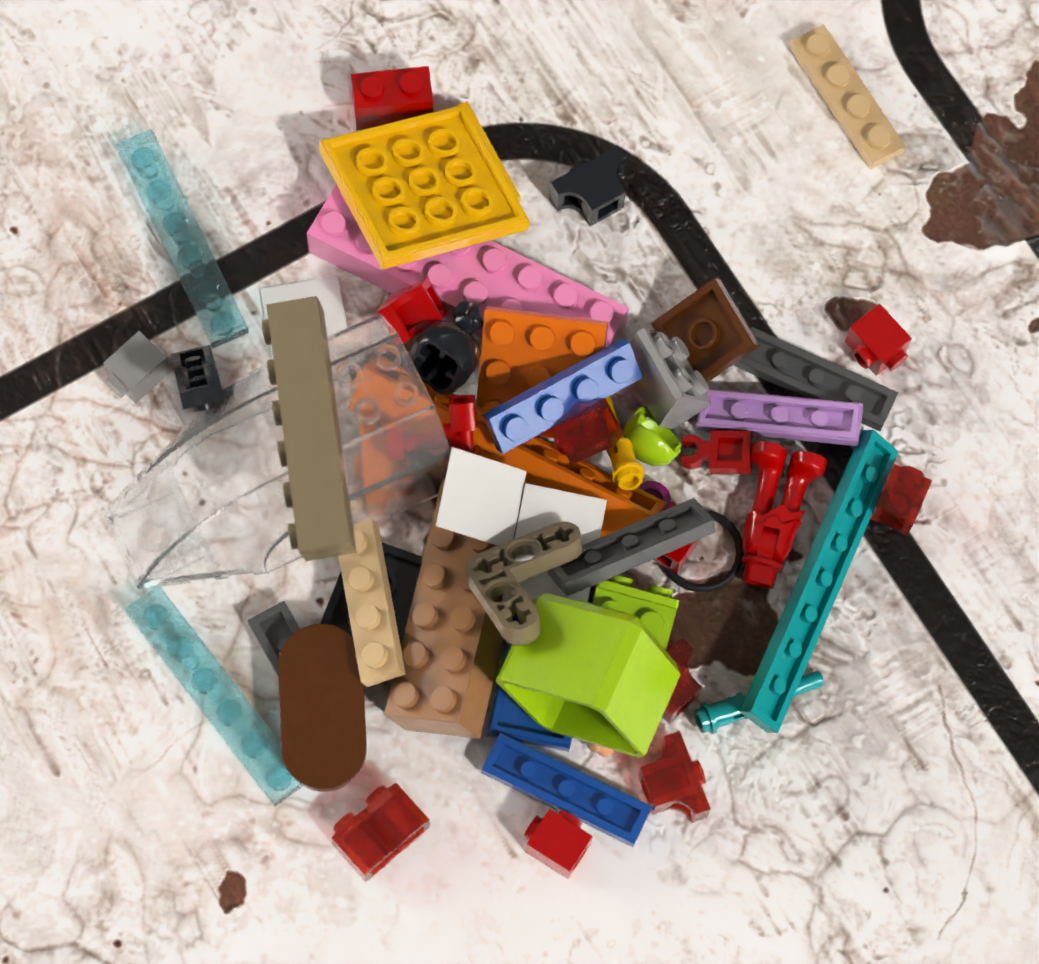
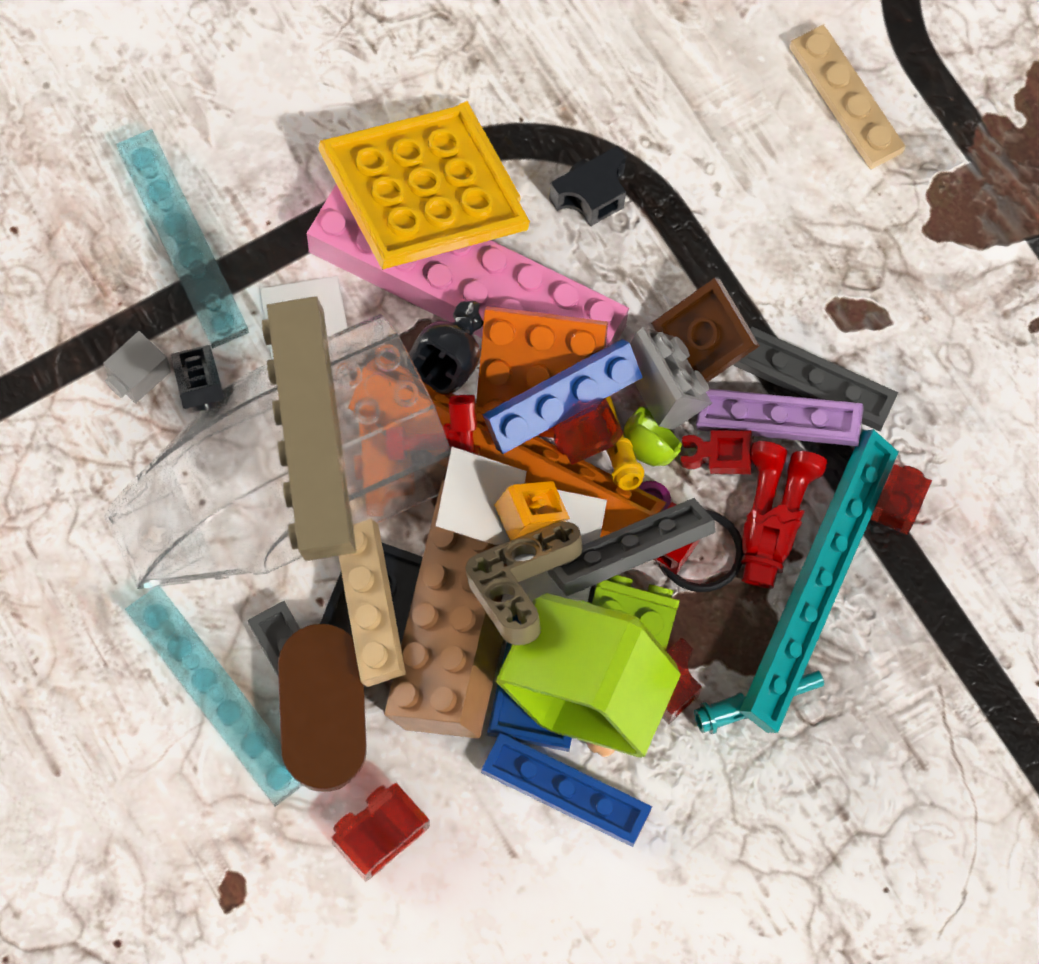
red brick [351,66,433,130] -> none
red brick [377,277,448,347] -> none
red brick [523,809,593,879] -> none
clear red brick [637,731,711,823] -> none
red brick [845,304,912,376] -> none
none -> light orange slope [494,481,570,541]

